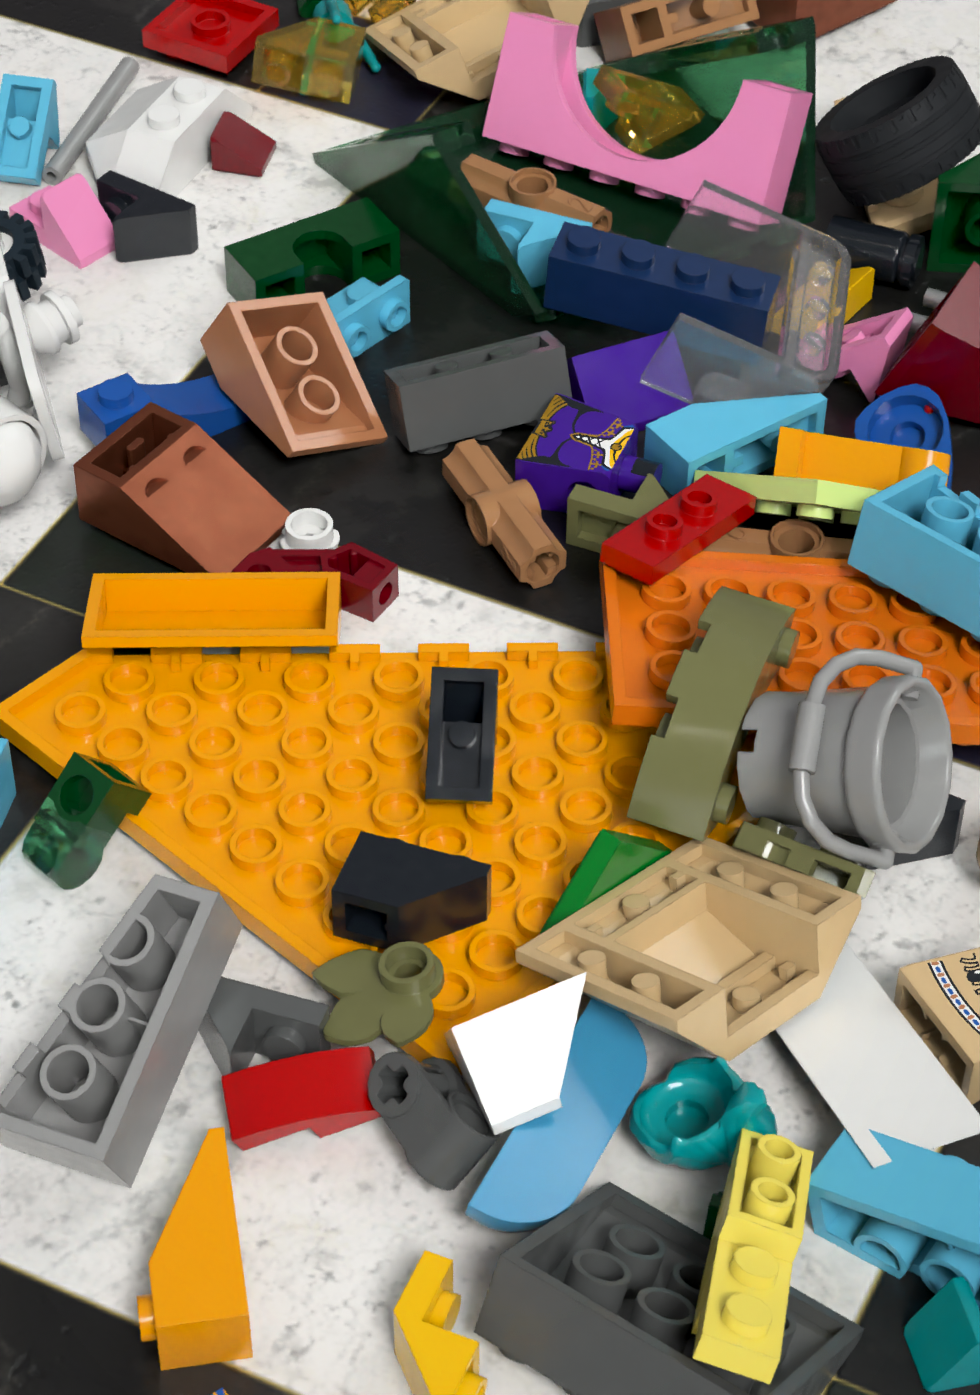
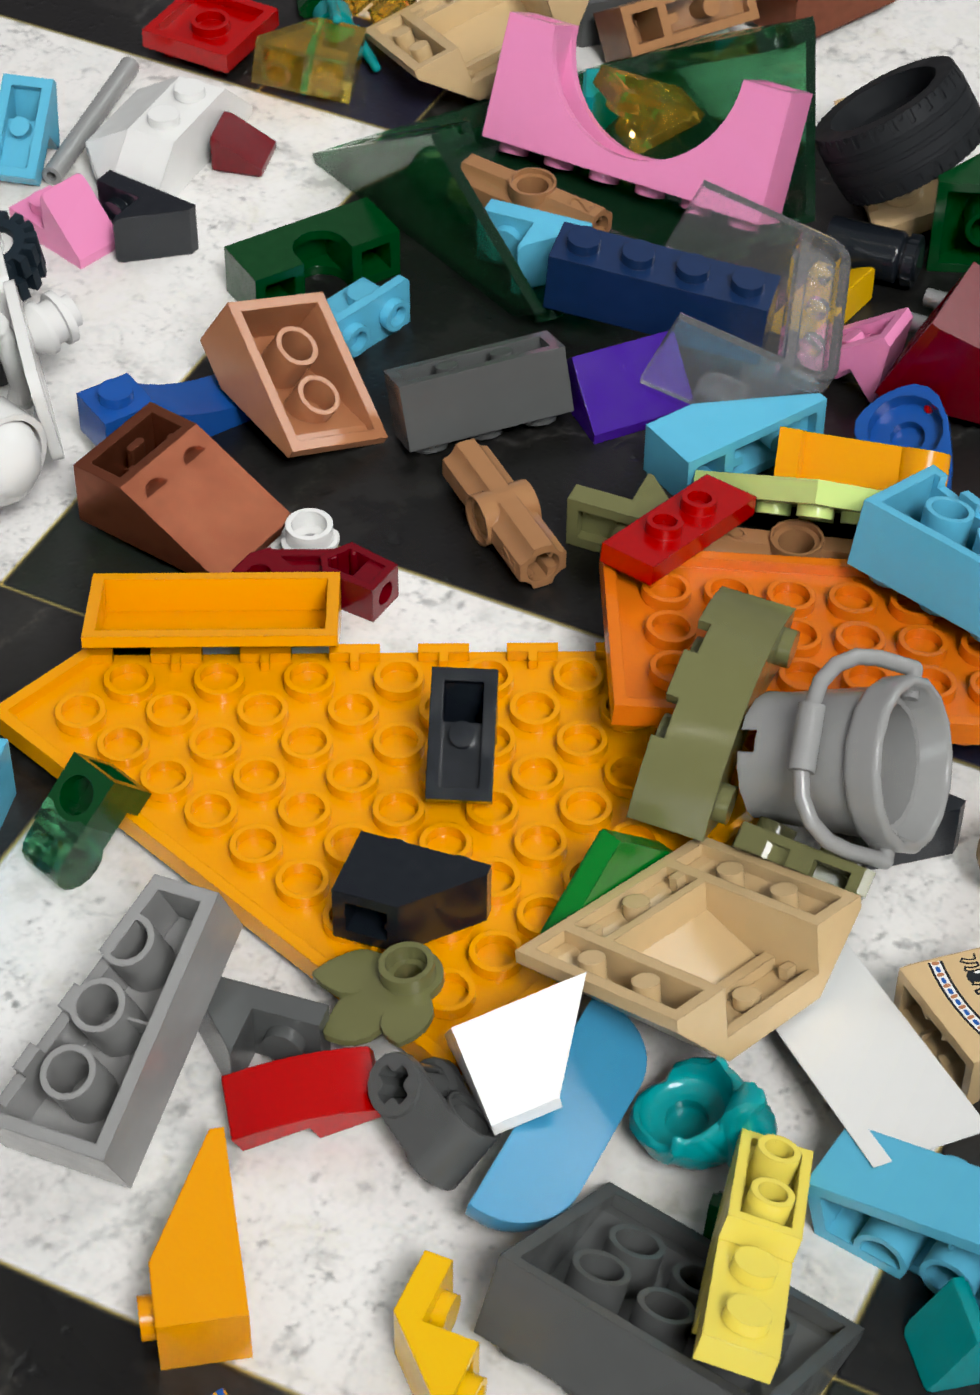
dark purple torso [515,393,663,513] -> none

